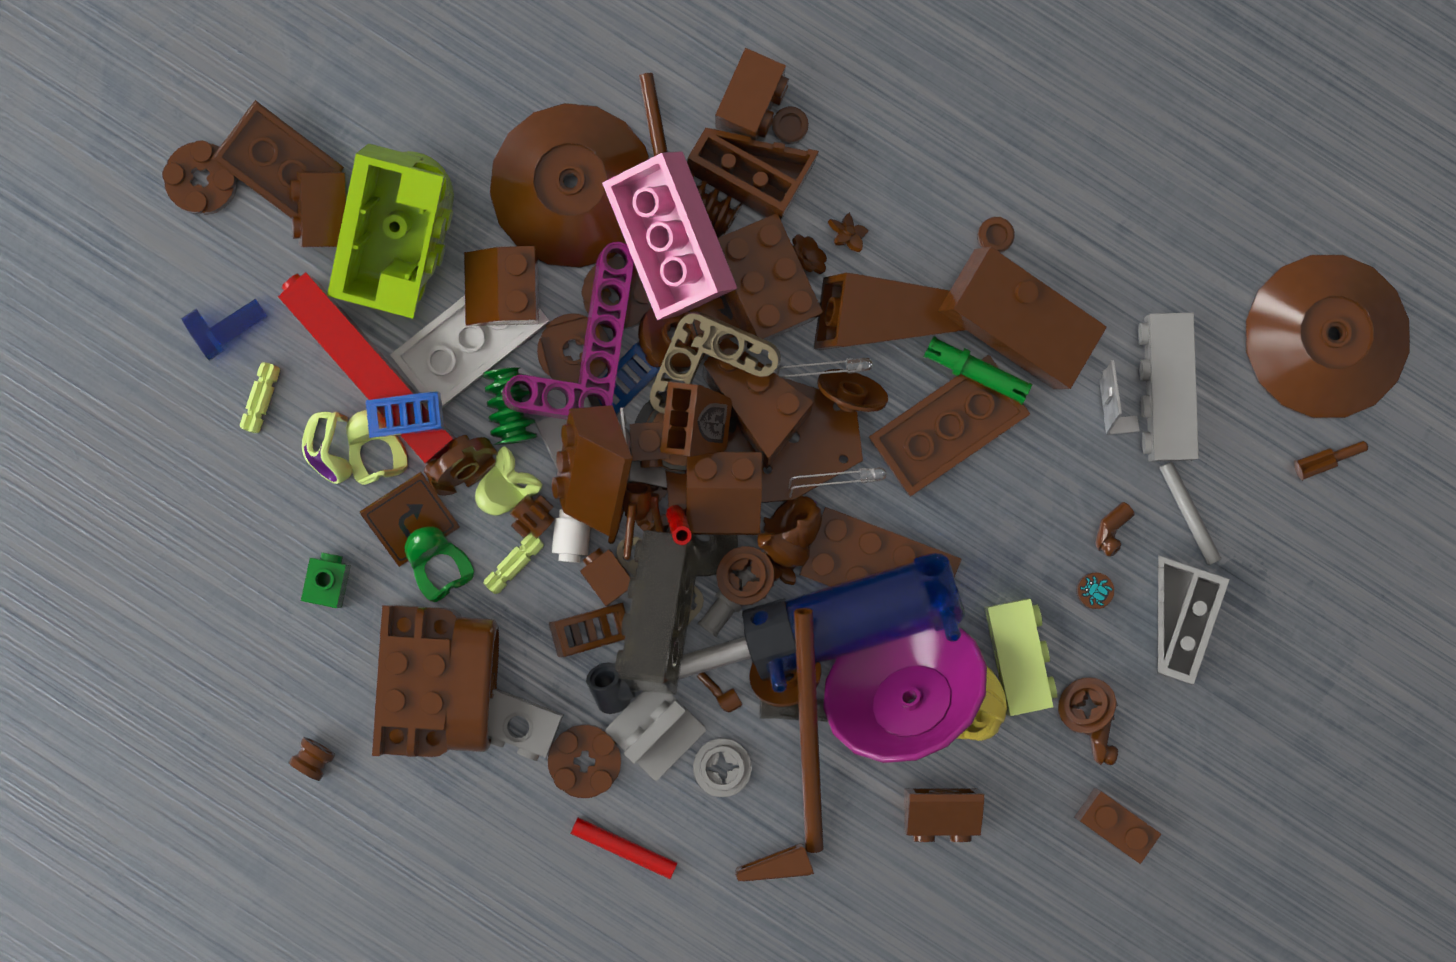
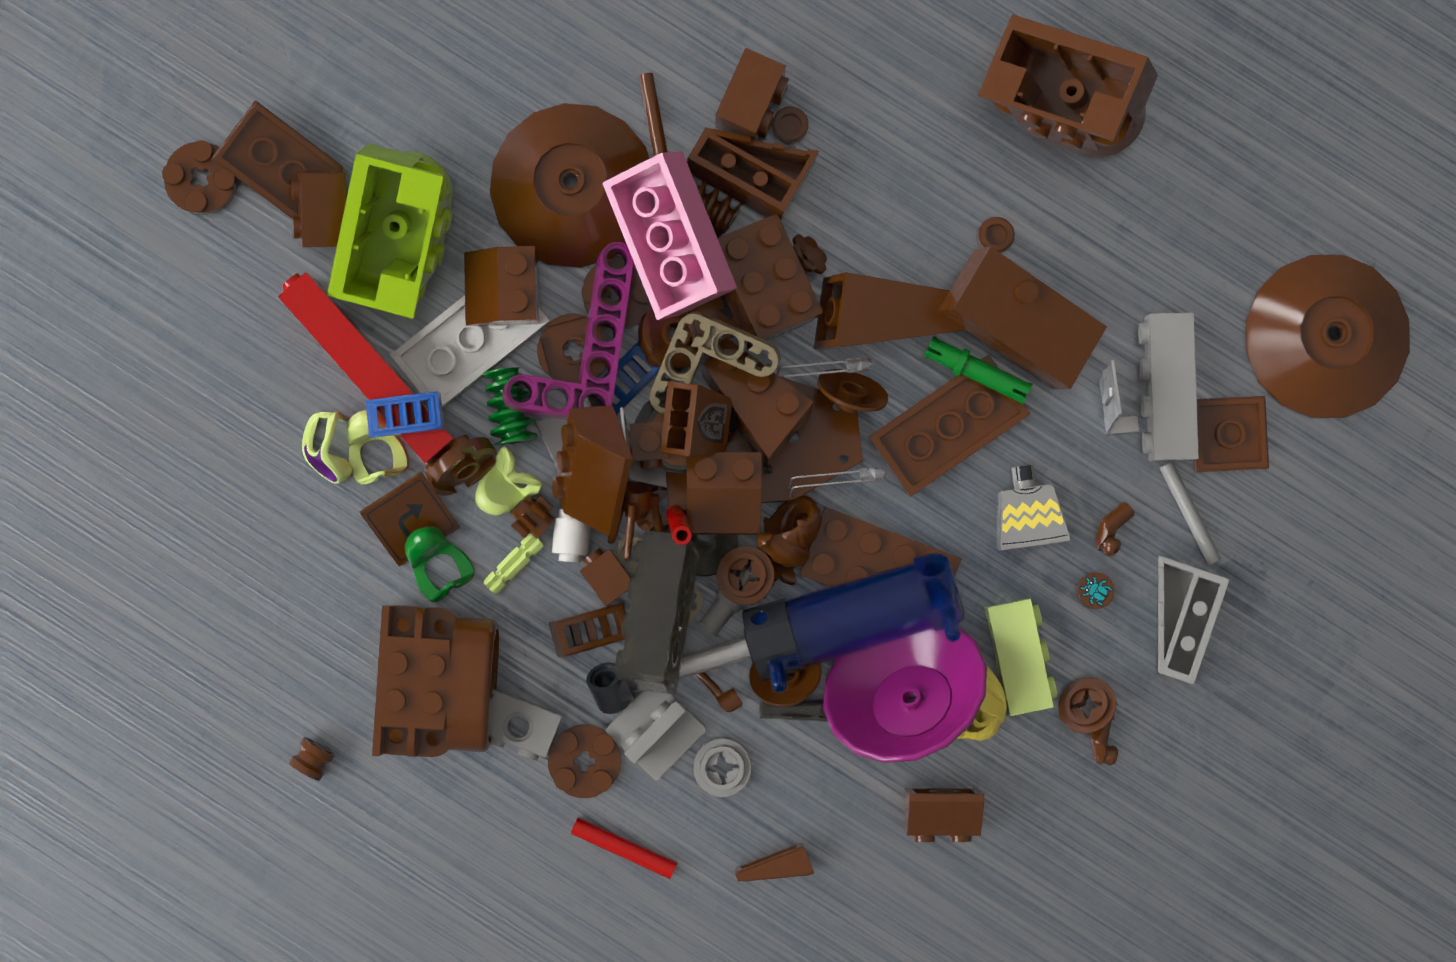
clear blue piece [181,298,268,361] -> none
yellowish green axle [240,362,280,433] -> none
green brick [301,552,351,608] -> none
reddish brown piece [794,608,824,853] -> none
reddish brown plant [827,212,869,252] -> none
reddish brown brick [1074,788,1161,864] -> none
reddish brown axle [1294,441,1368,481] -> none
none -> reddish brown brick [978,14,1158,157]
none -> light grey torso [997,465,1070,551]
none -> reddish brown tile [1194,396,1269,472]

